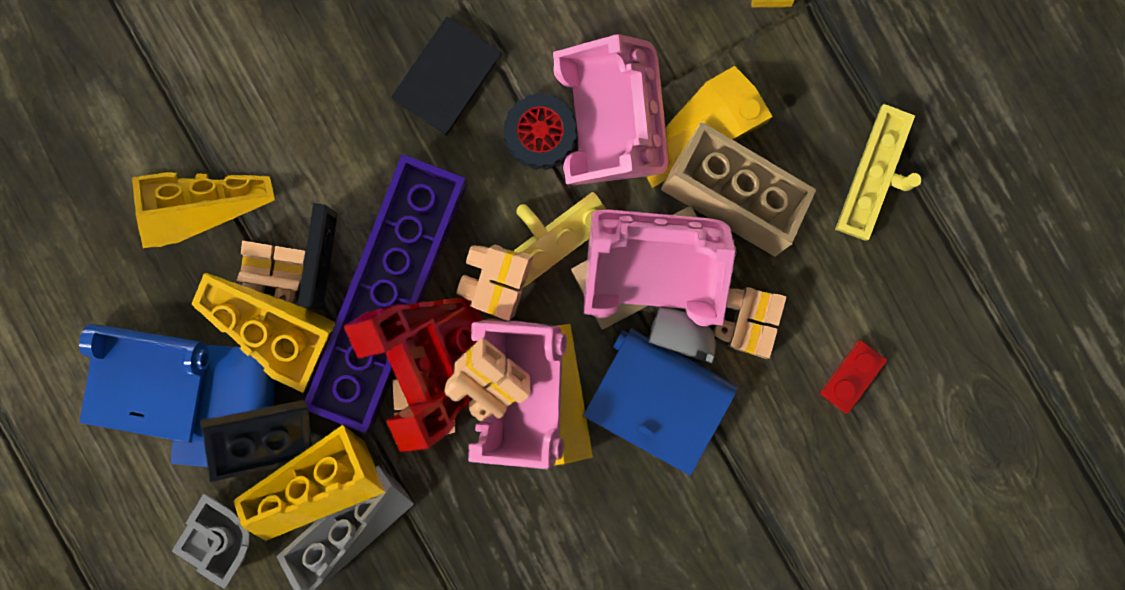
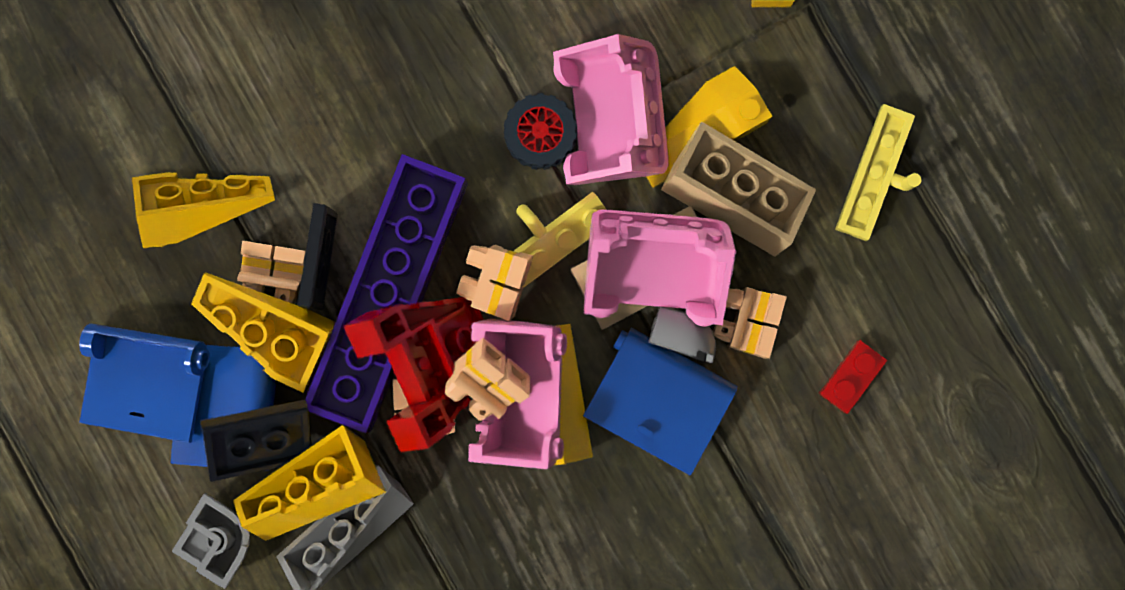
black tile [391,16,502,136] -> none

